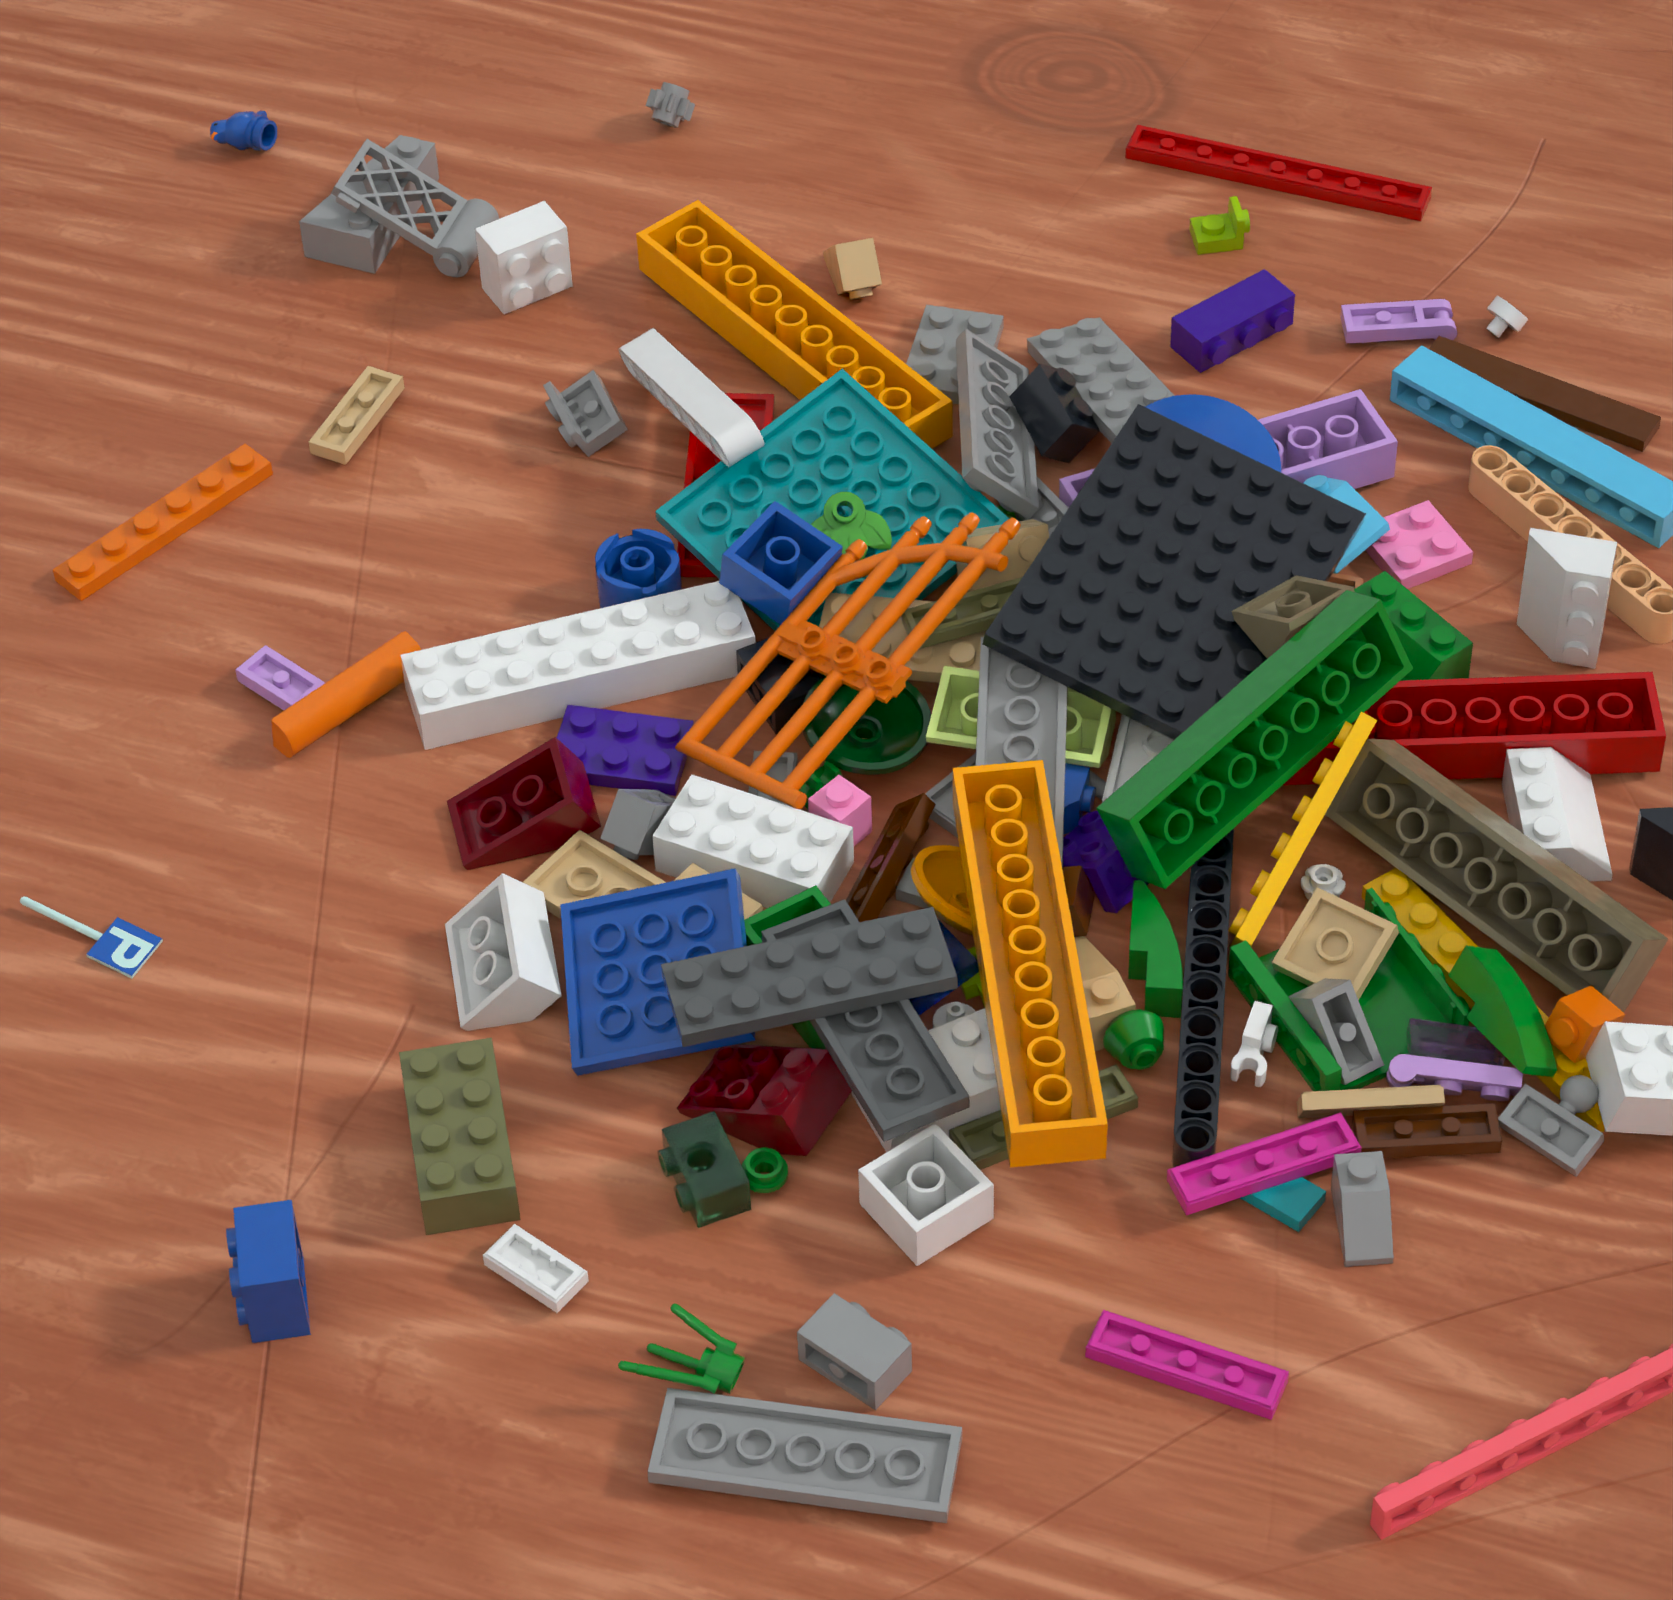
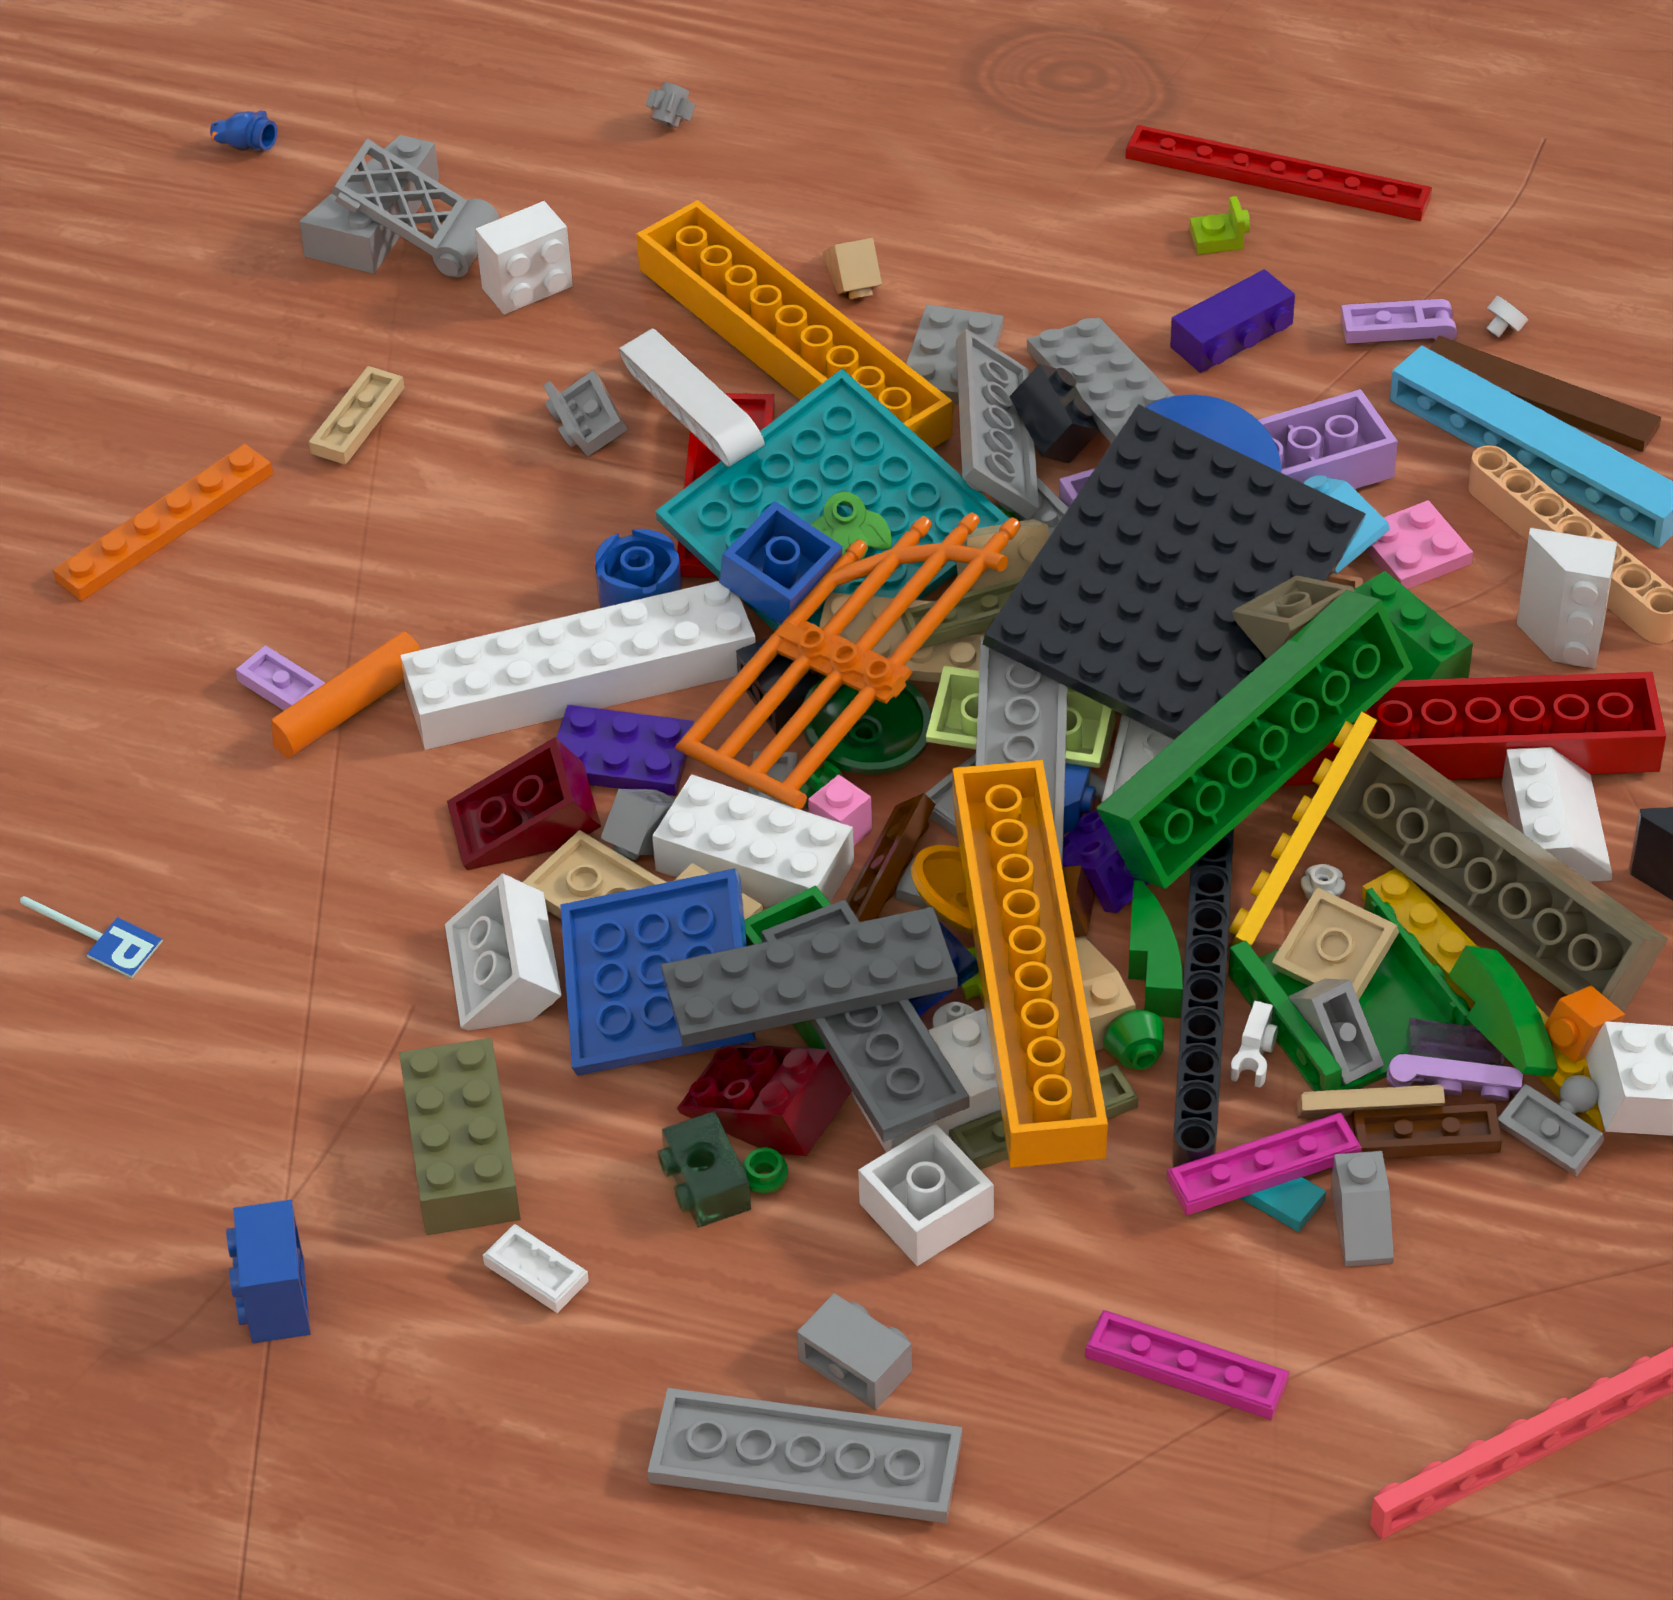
green plant [618,1304,745,1394] -> none

